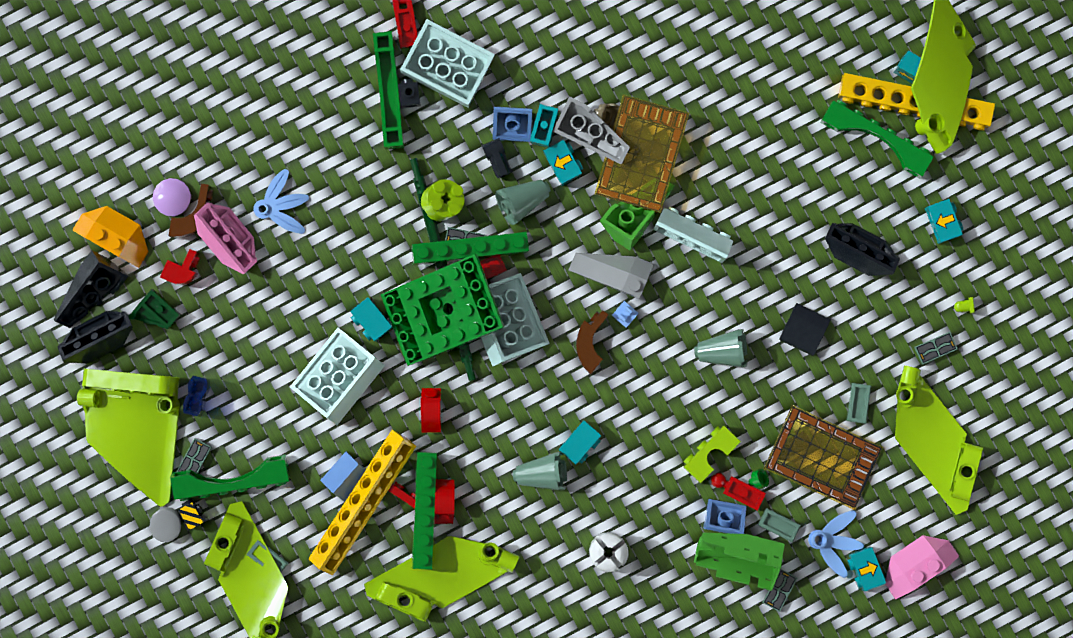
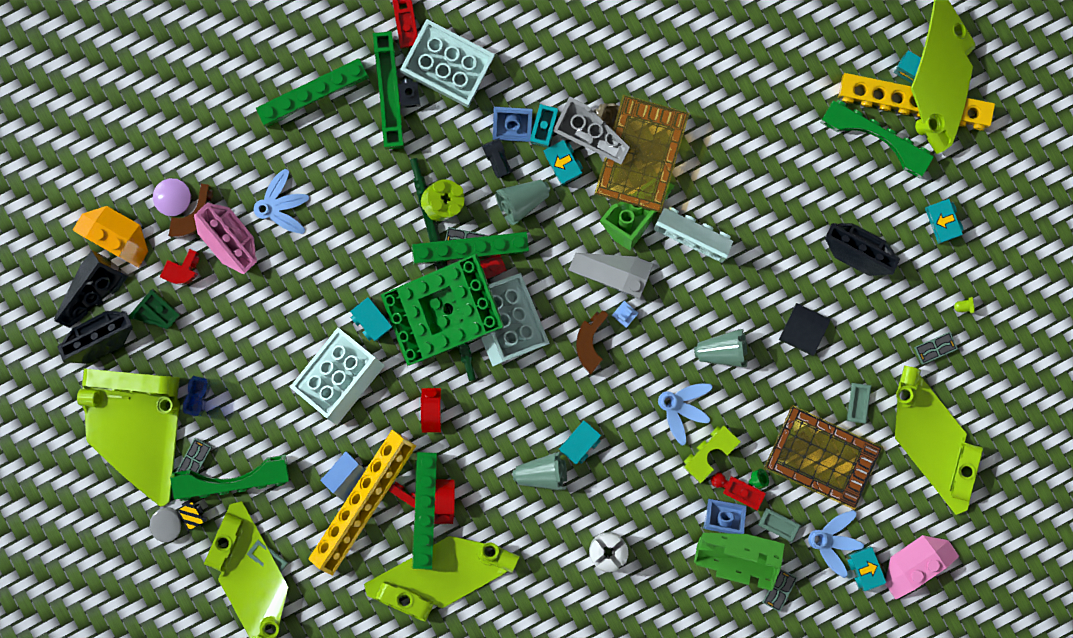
none -> green arch [256,58,369,128]
none -> light blue plant [658,384,712,446]

